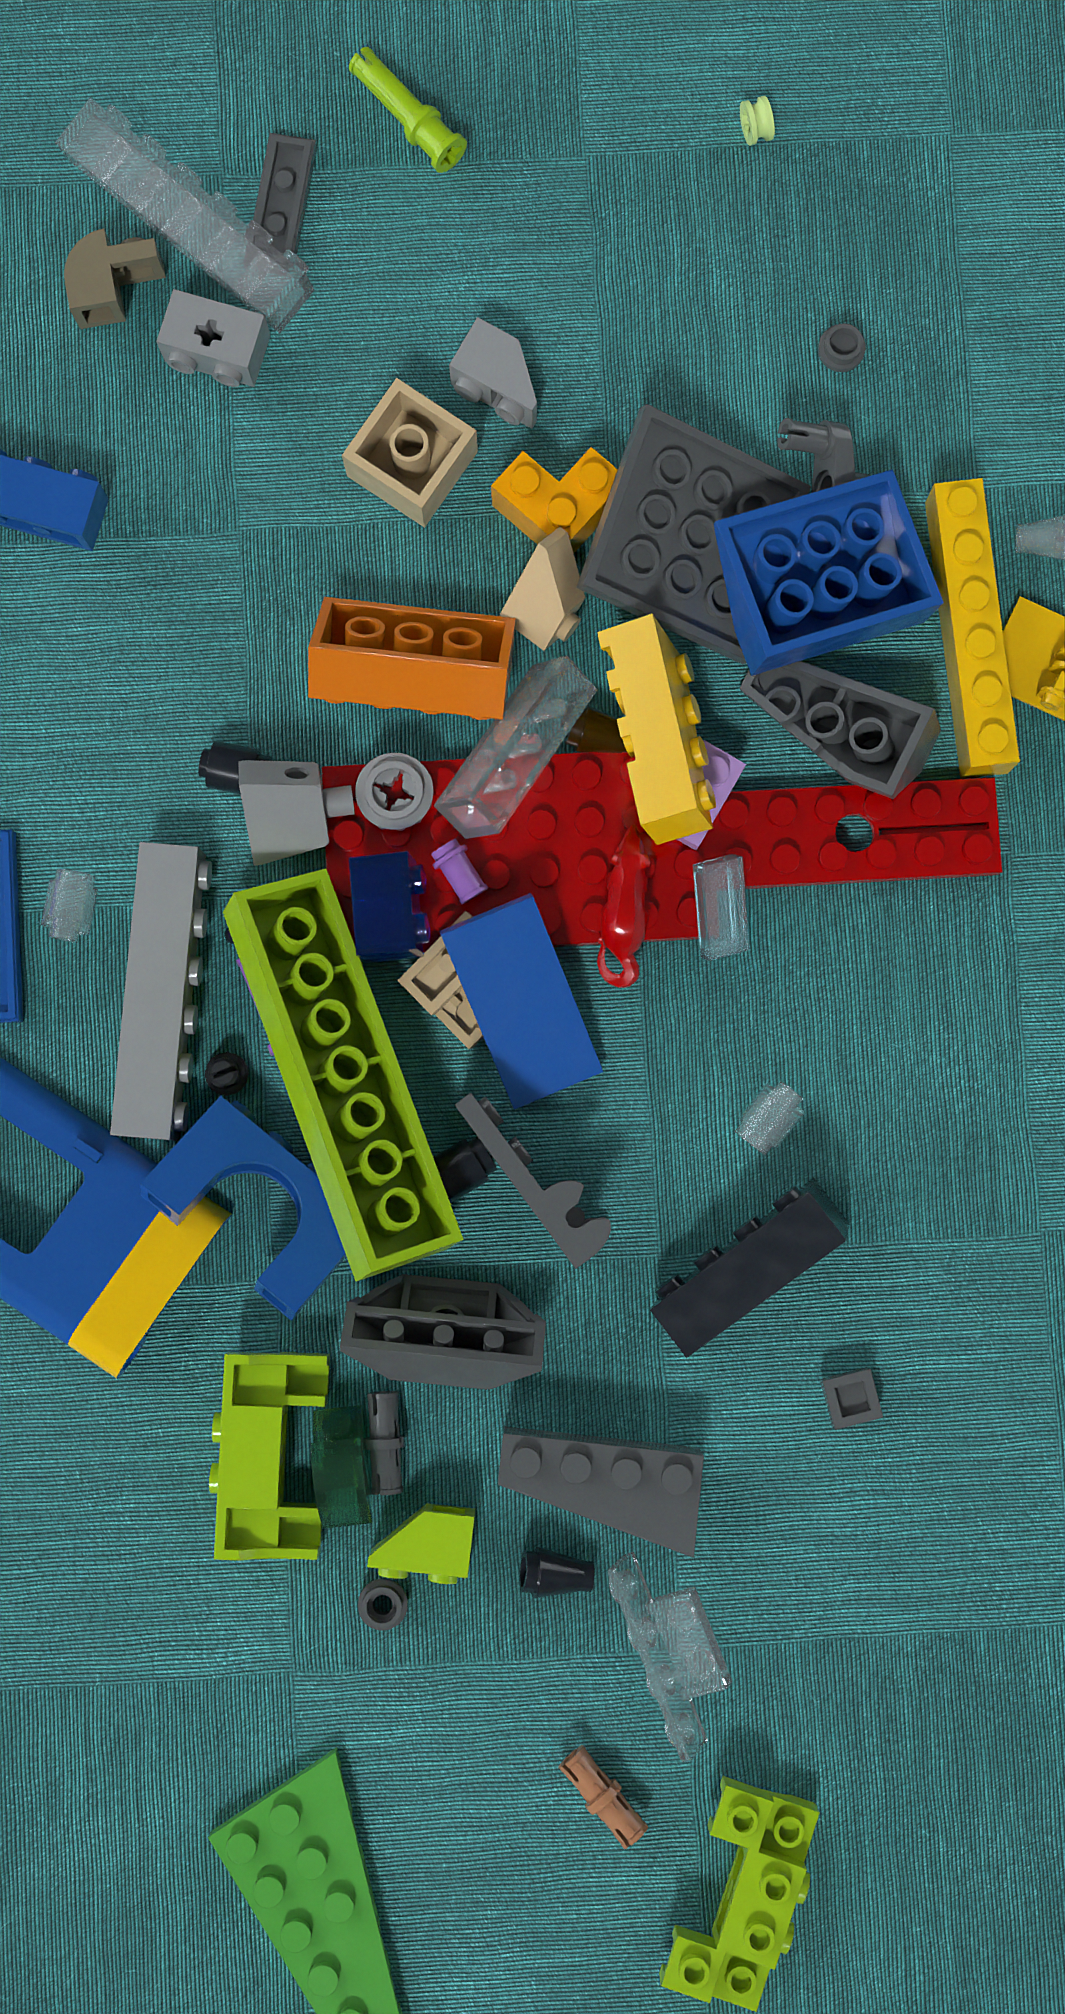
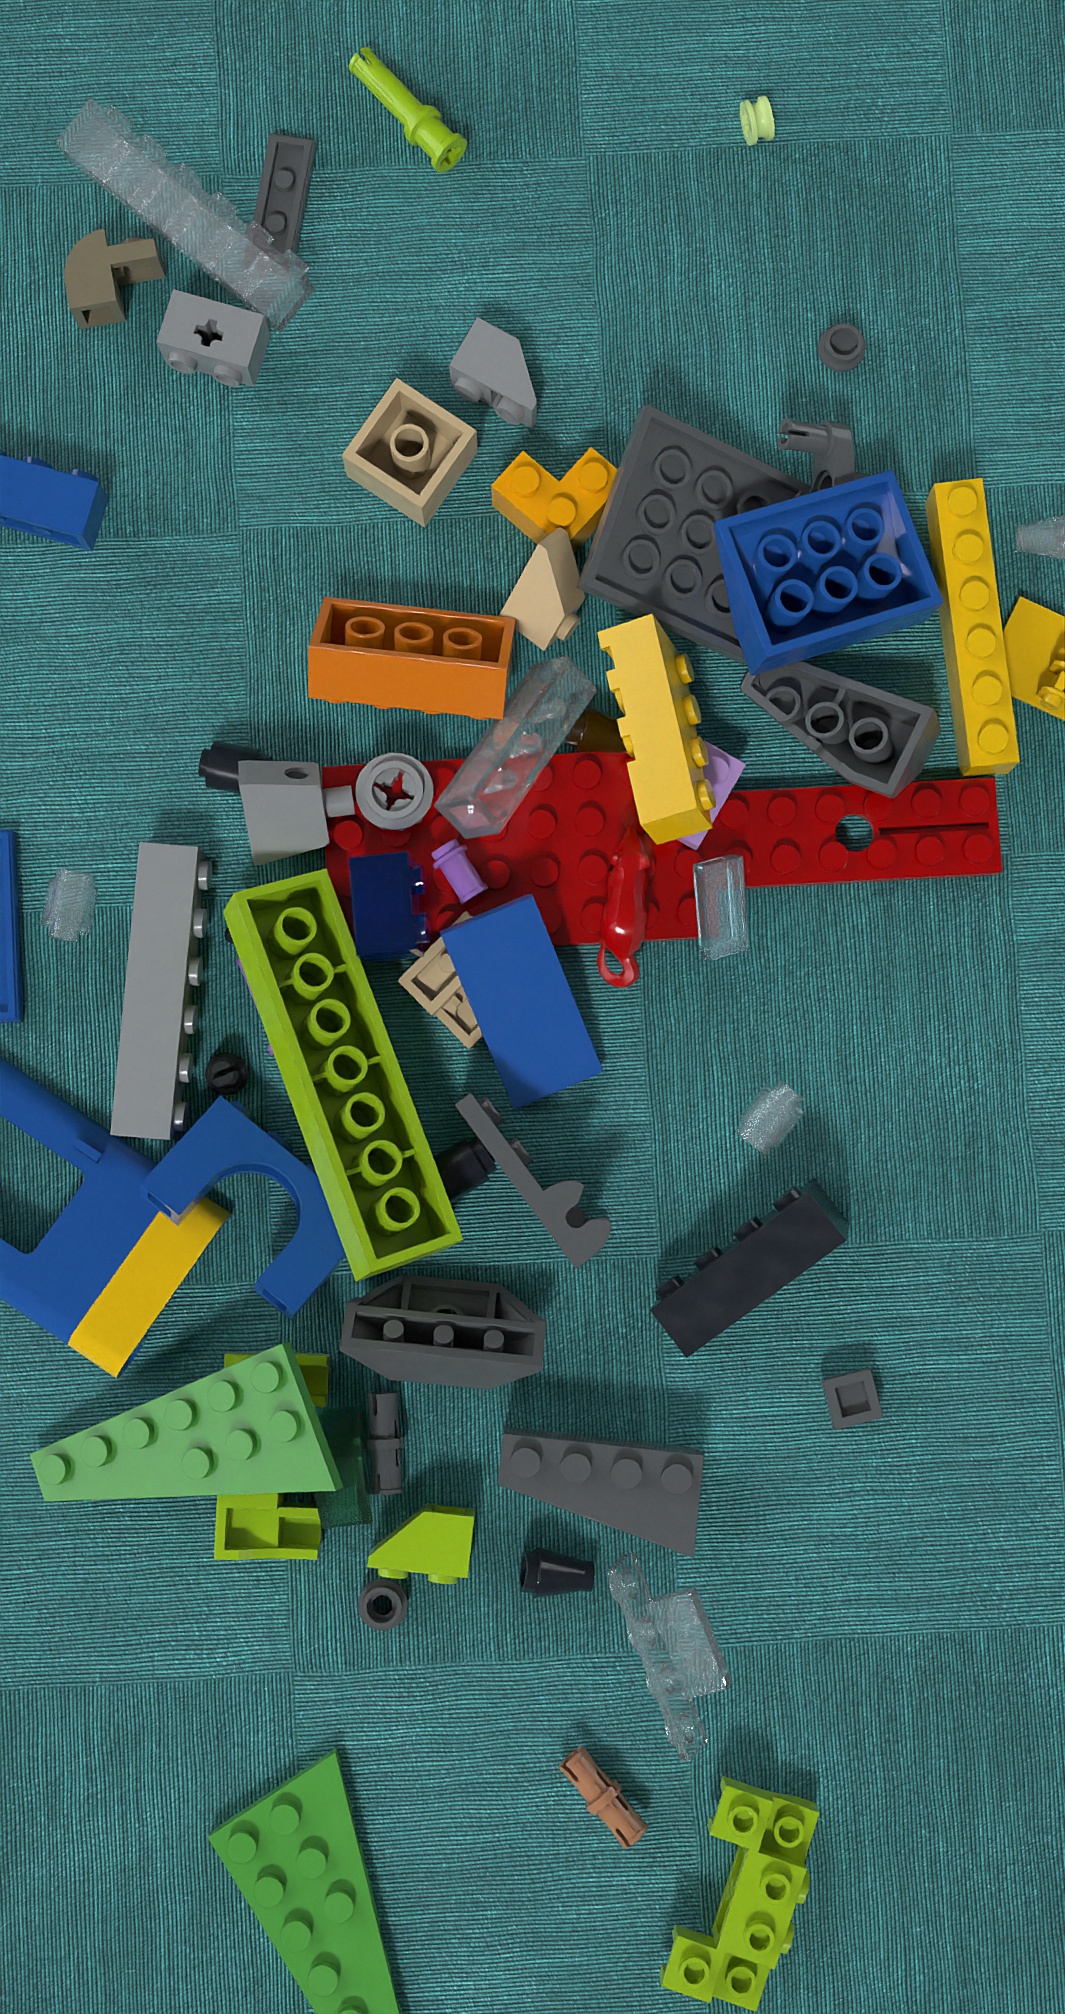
none -> bright green wing [29,1342,344,1502]

